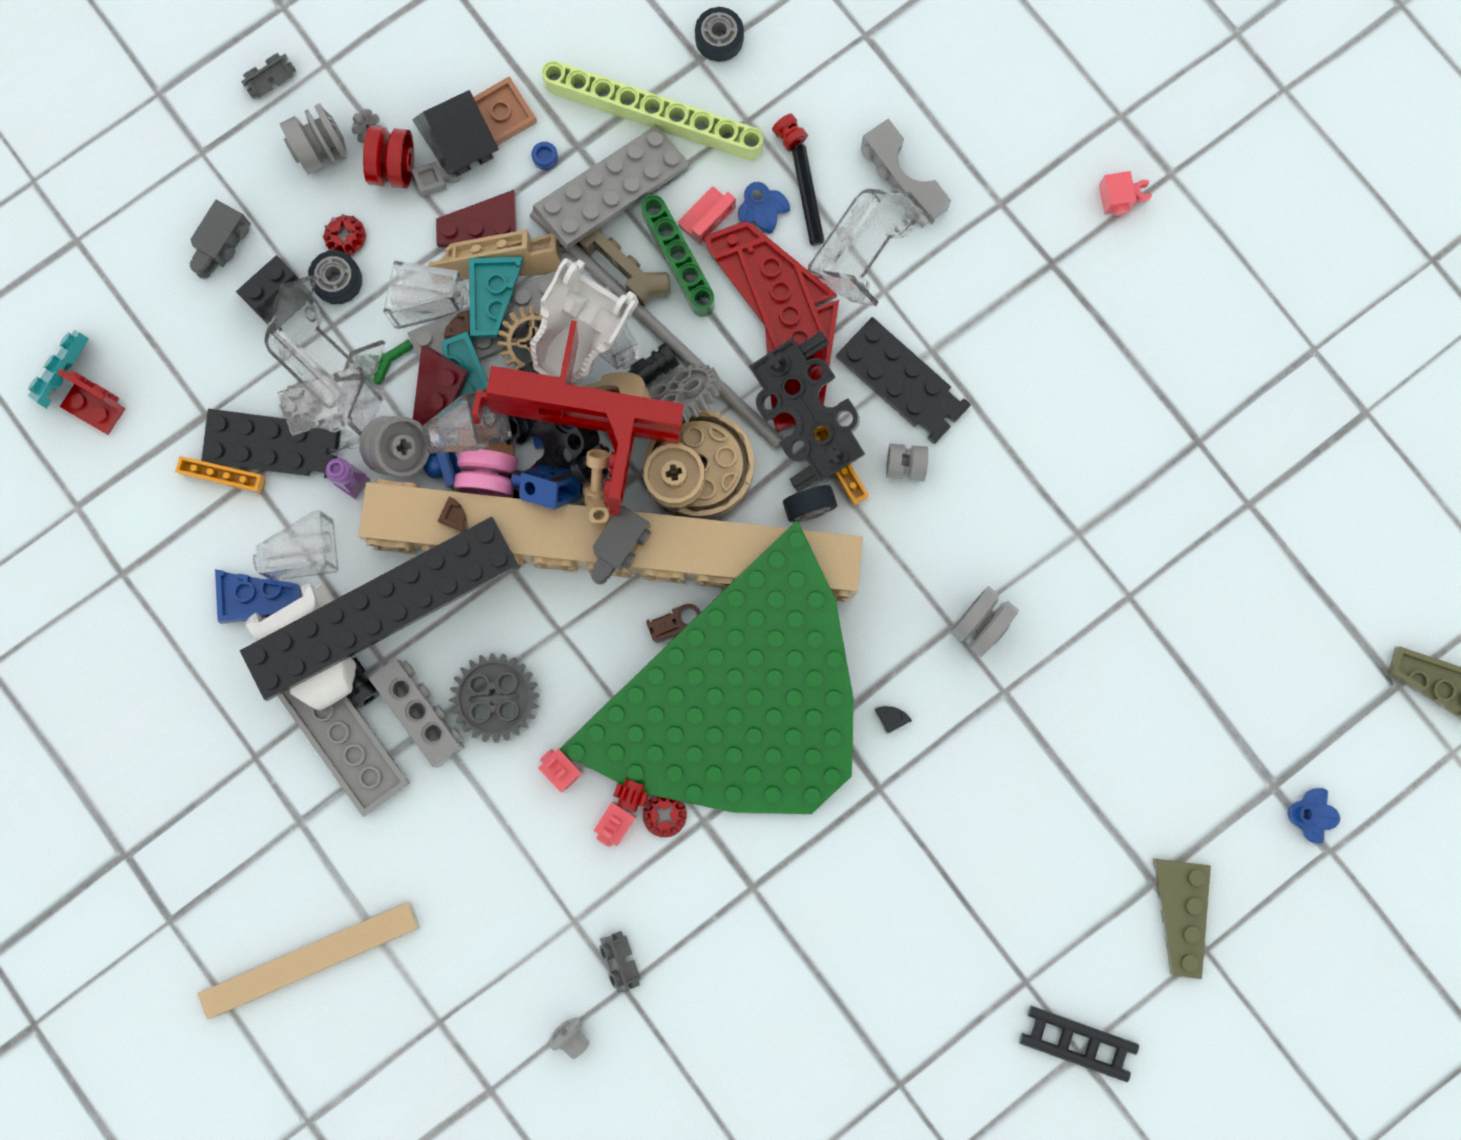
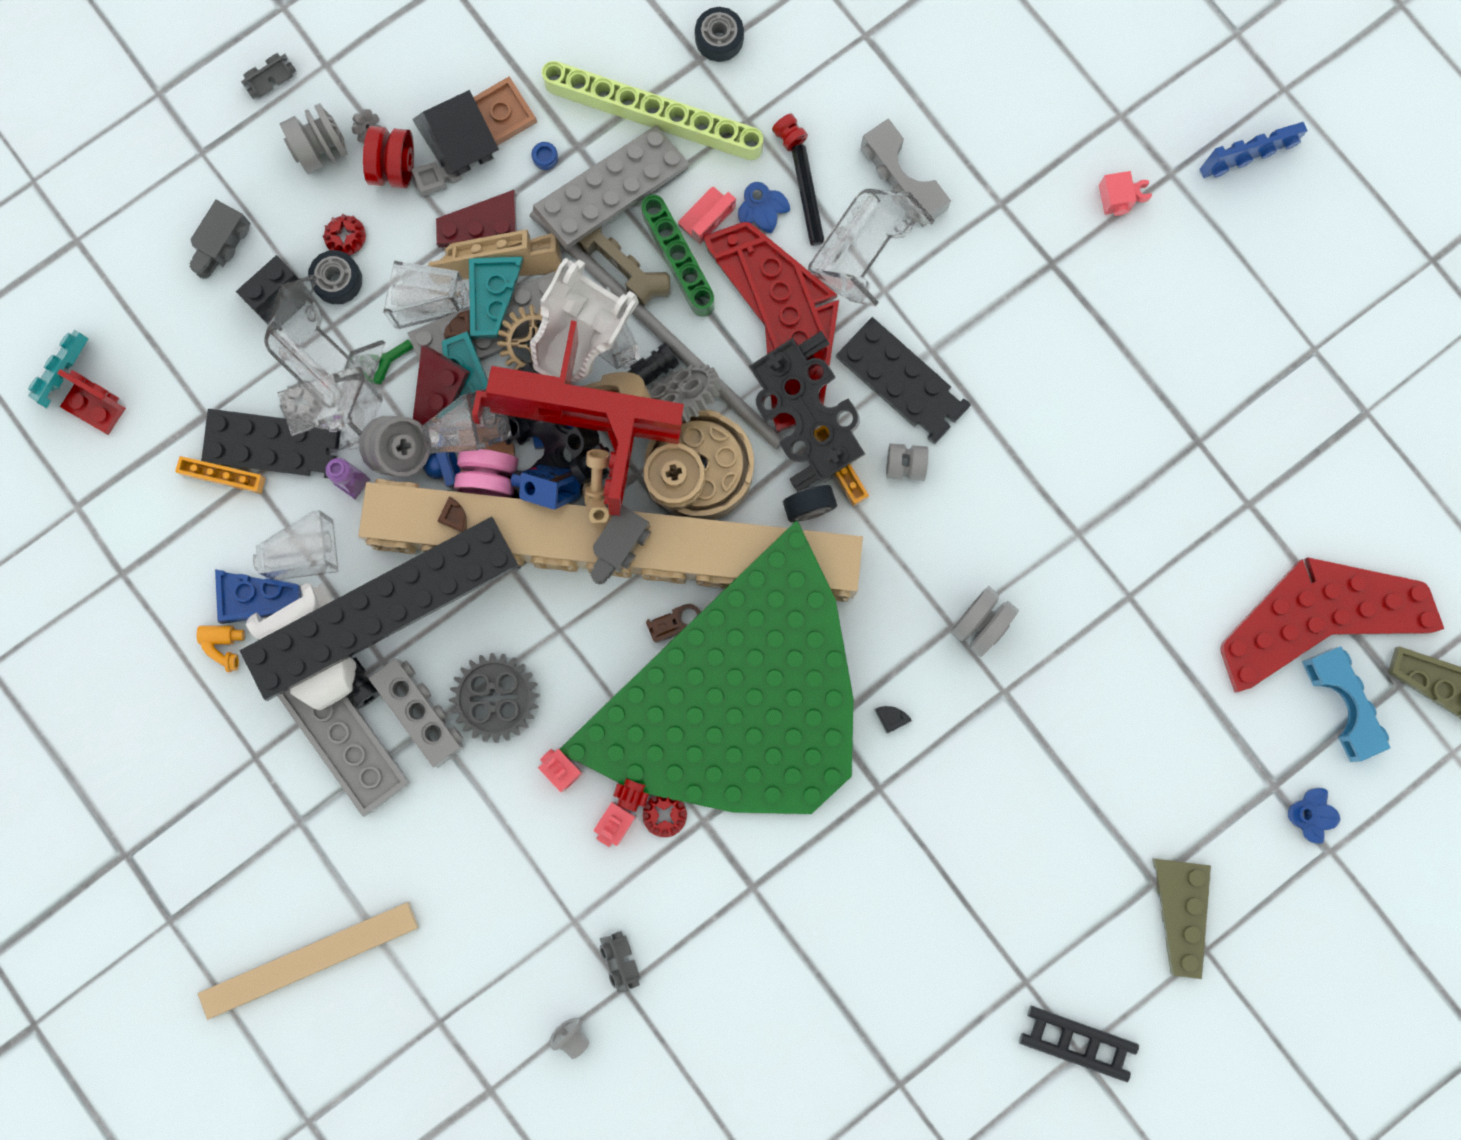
none -> light orange plant [196,625,245,673]
none -> blue wing [1200,122,1308,178]
none -> red wing [1220,557,1444,693]
none -> dark azure arch [1302,646,1391,762]

